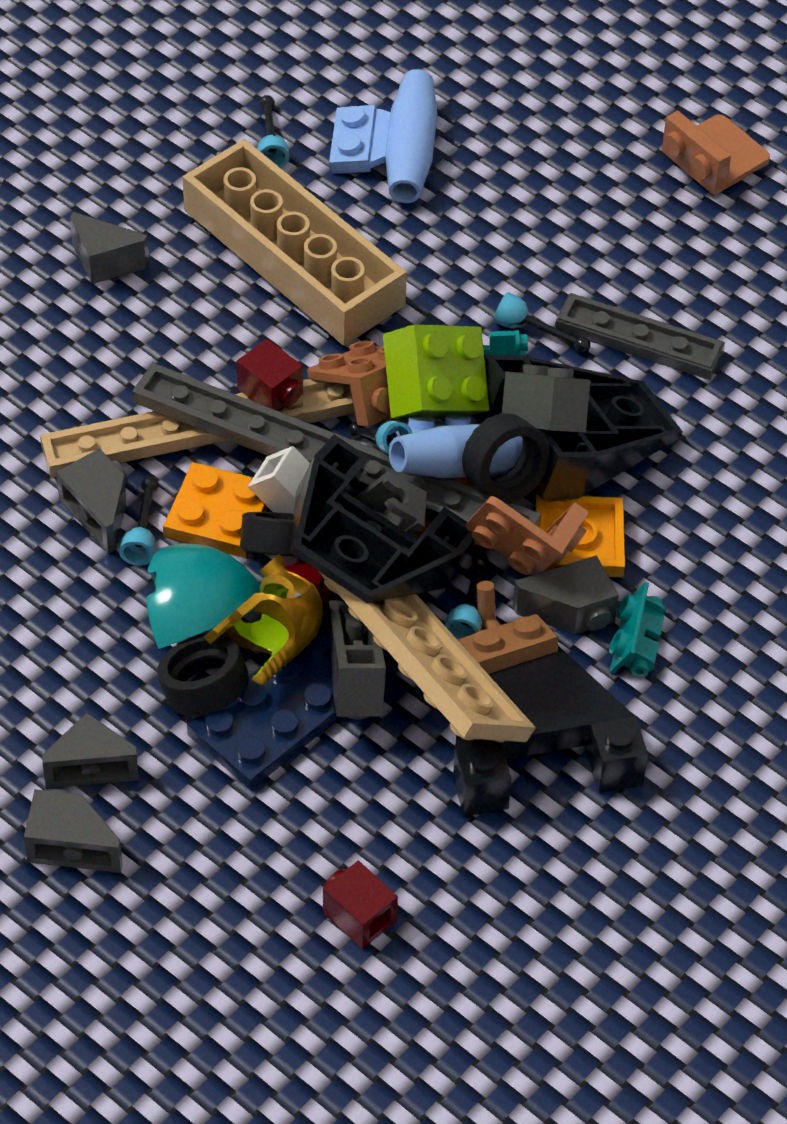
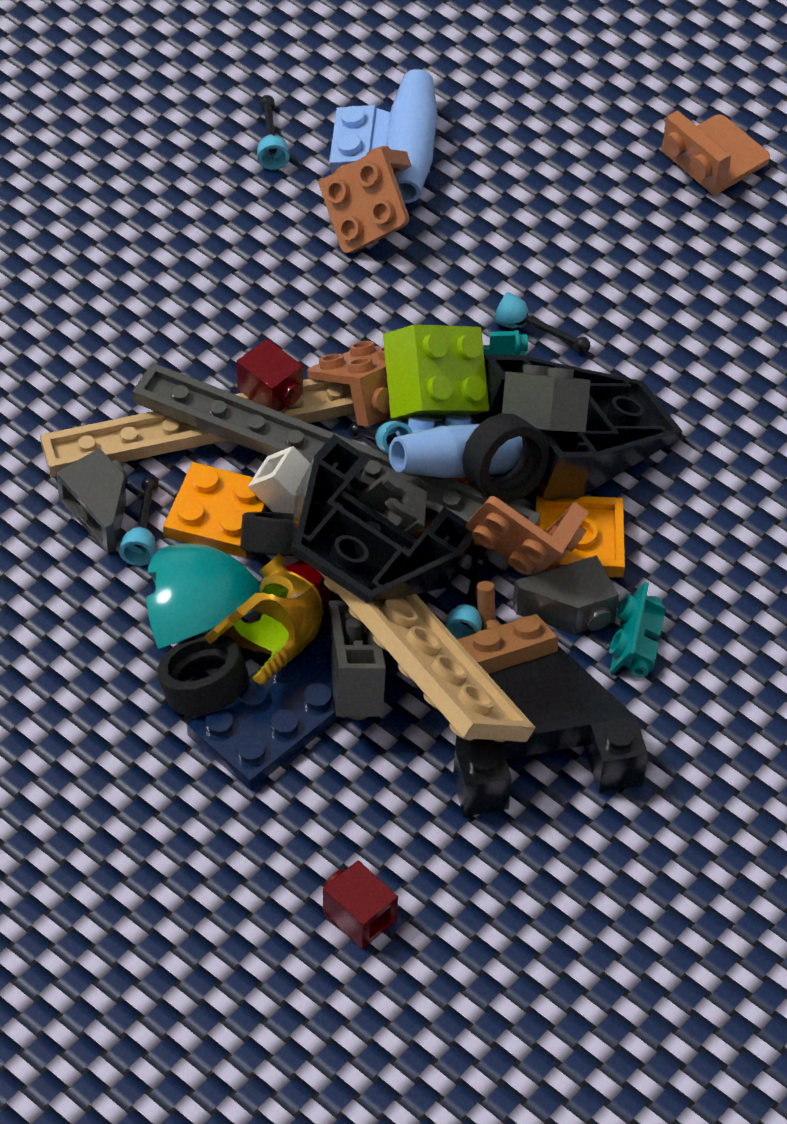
dark grey slope [24,789,122,873] -> none
dark grey slope [42,712,139,788] -> none
dark grey slope [70,212,149,284] -> none
tan brick [183,139,407,346] -> none
dark grey tile [555,293,725,380] -> none
none -> nougat bracket [318,146,412,253]

